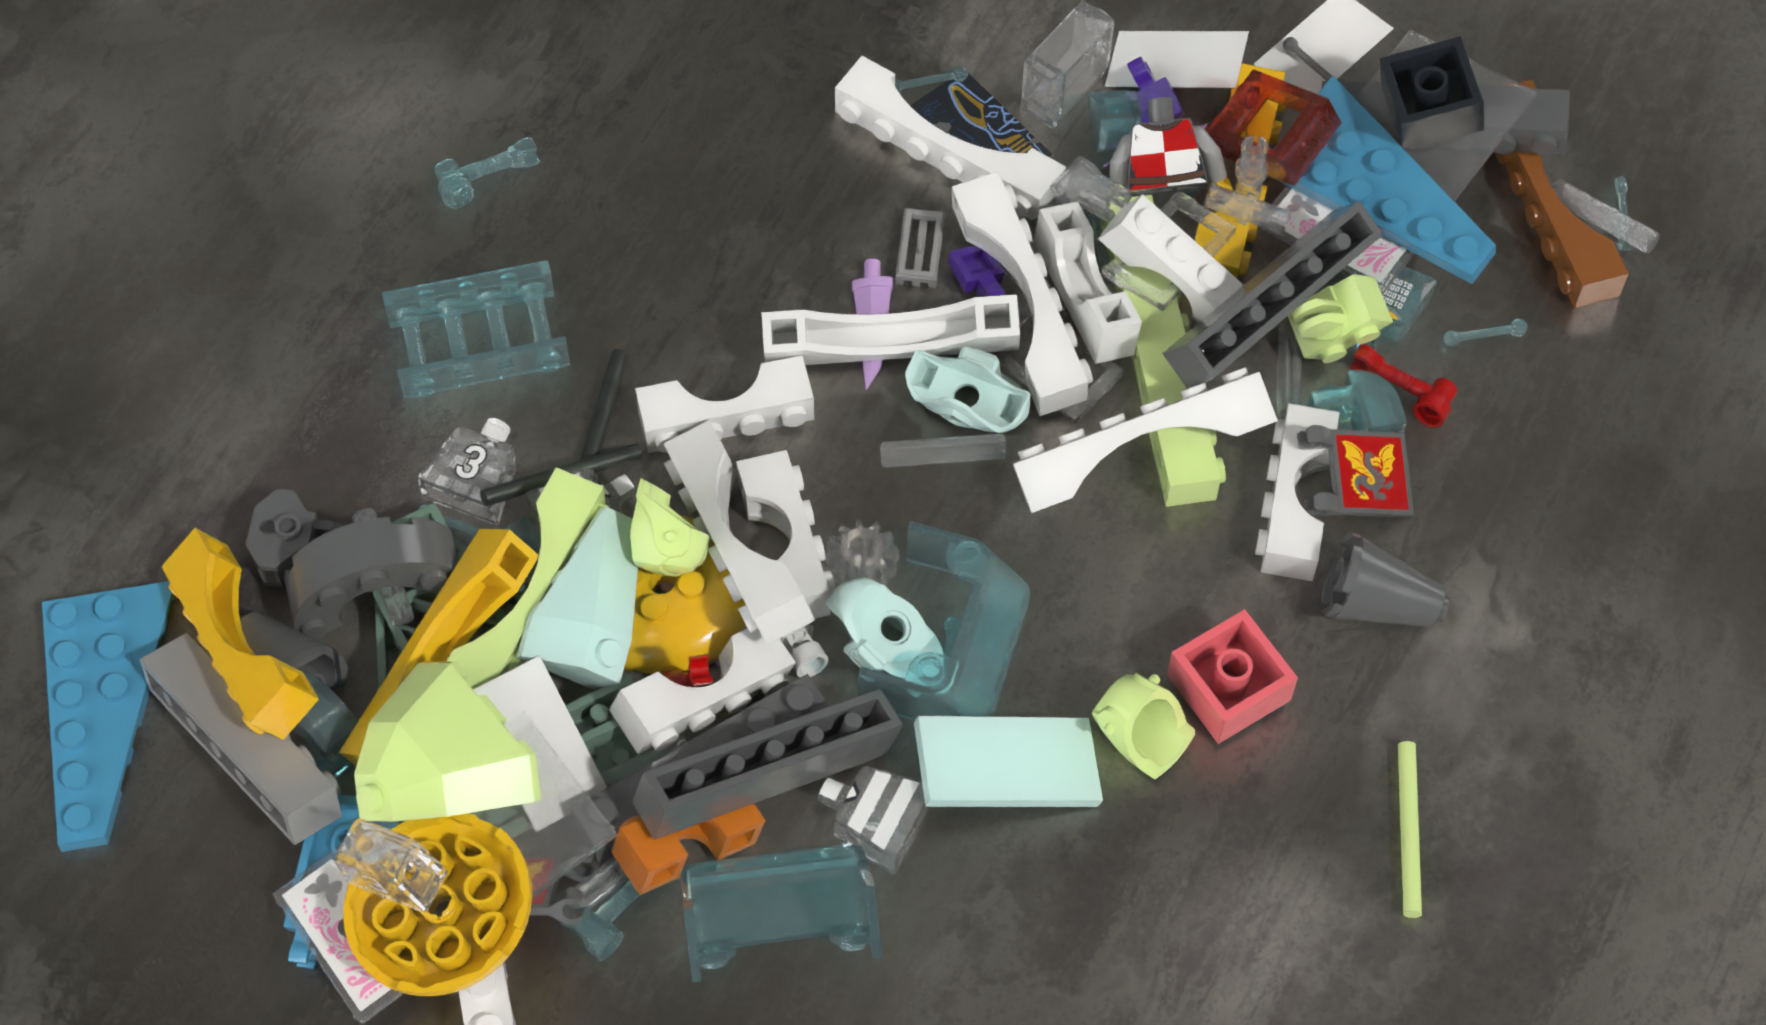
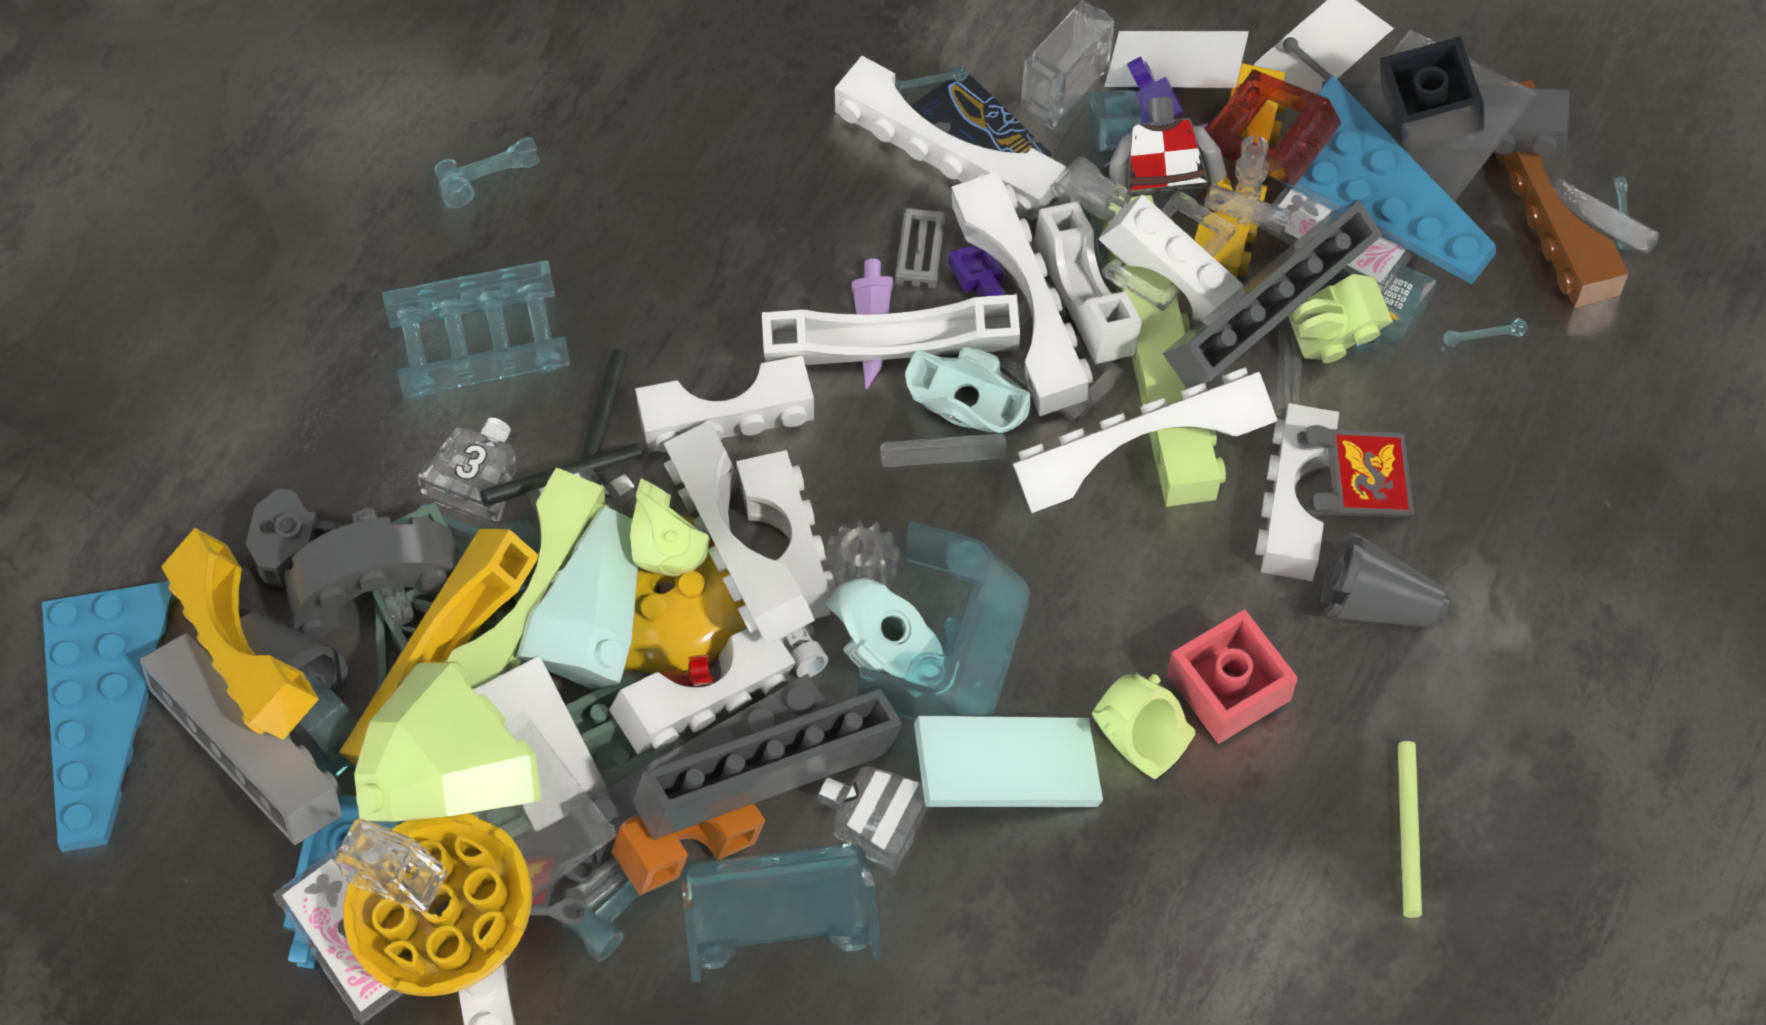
clear light blue brick [1307,370,1407,433] -> none
red brick [1349,344,1458,428] -> none

